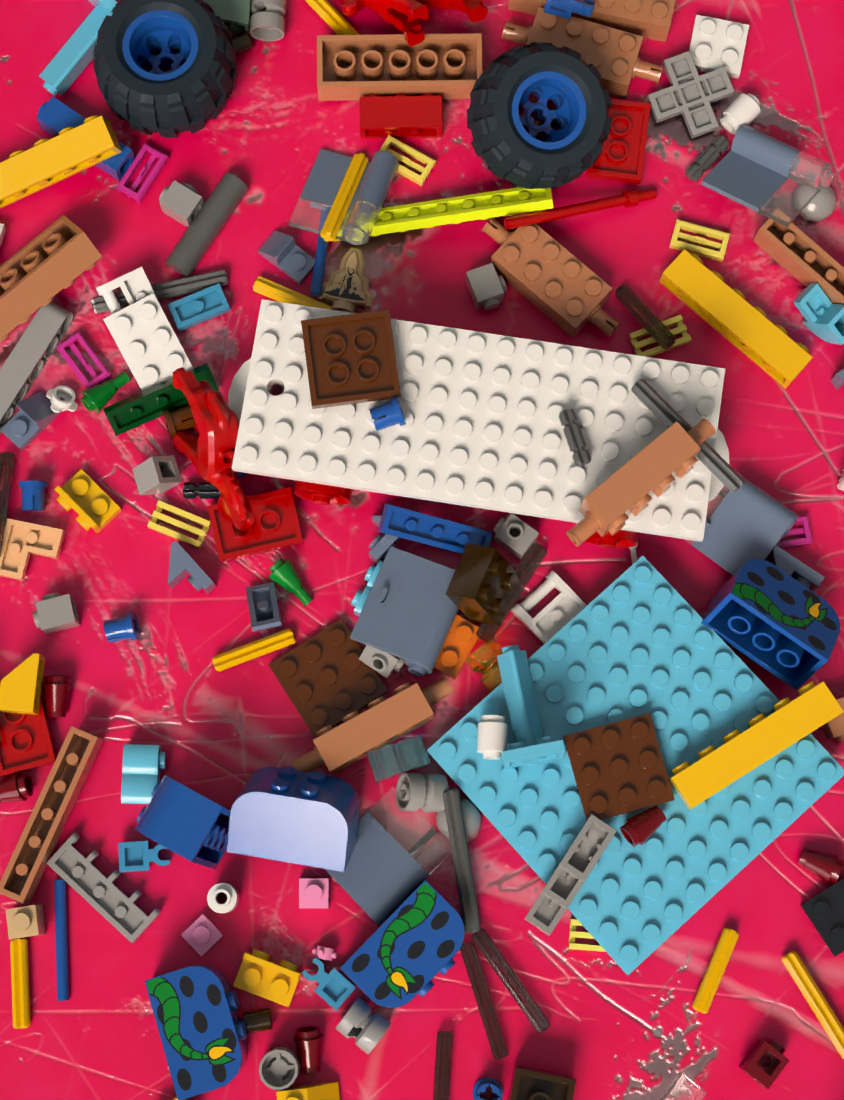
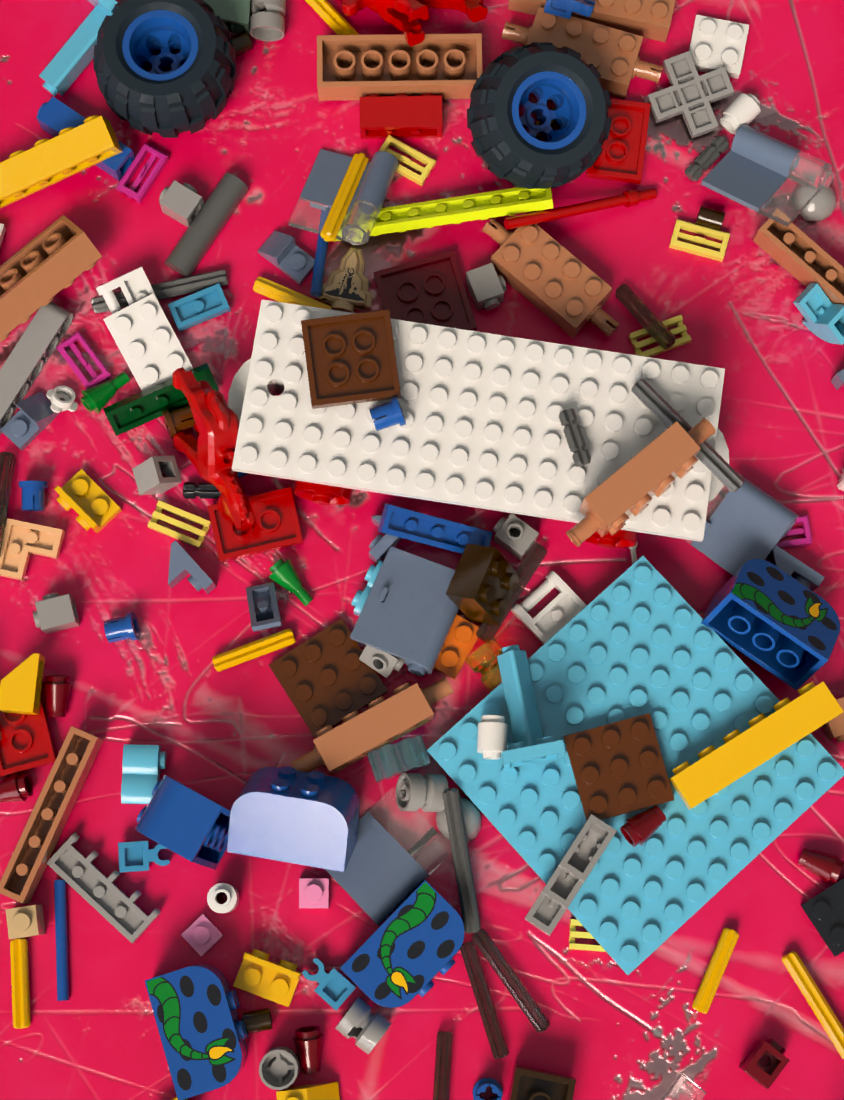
bright pink piece [312,945,338,961] -> none
yellow brick [659,249,813,389] -> none
none -> dark red plate [373,251,477,331]
none -> dark brown hinge [696,206,725,231]

